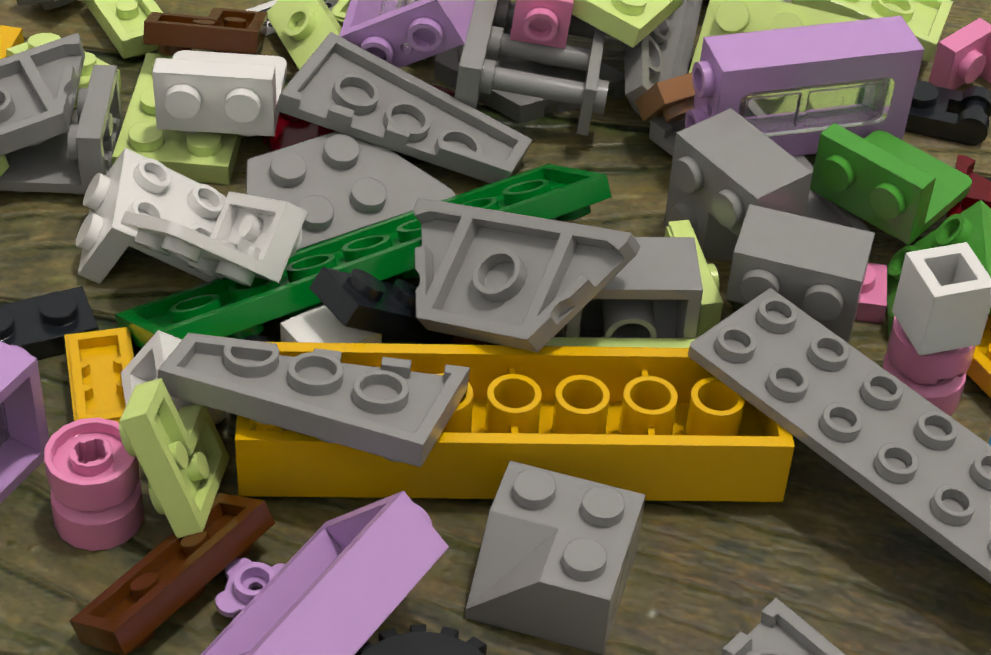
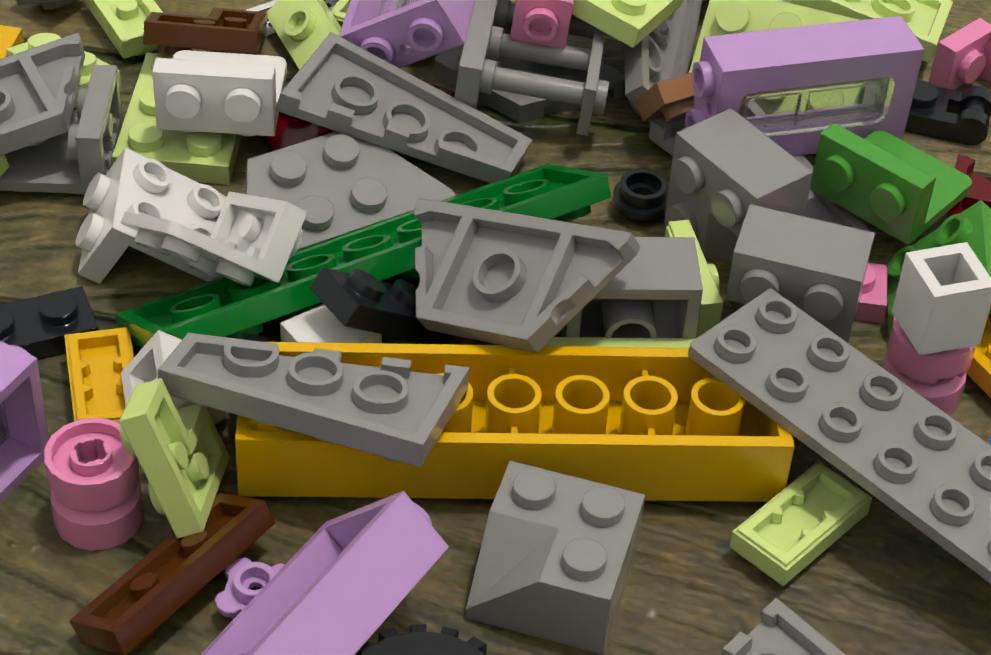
none -> black plate [612,168,669,222]
none -> yellowish green plate [729,461,872,586]

